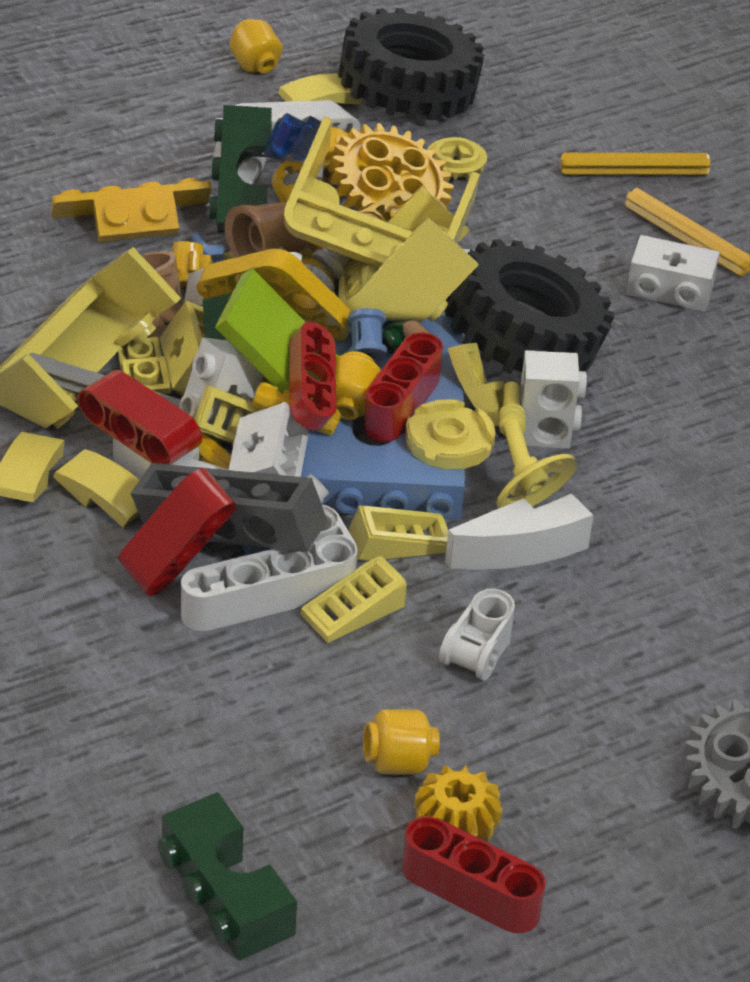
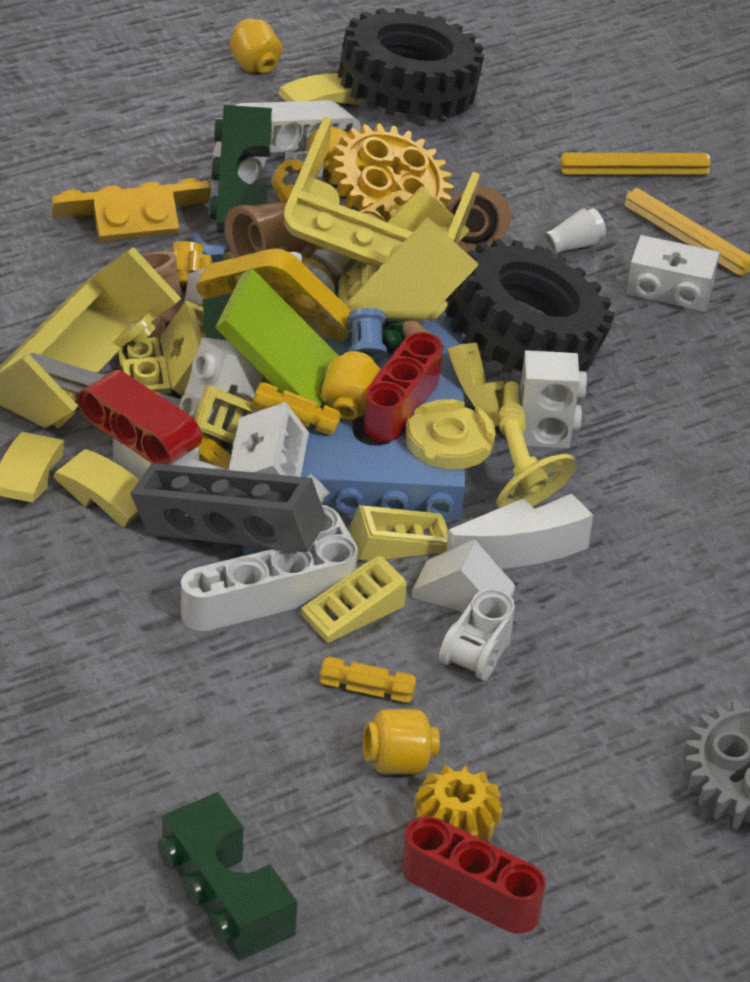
red beam [117,468,236,596] -> none
clear blue slope [262,113,322,162] -> none
red beam [289,322,337,431] -> none
light yellow gear [427,137,487,180] -> none
none -> yellow axle [320,656,416,703]
none -> white slope [411,539,515,612]
none -> medium nougat hat [446,186,512,252]
none -> white cone [544,208,606,255]

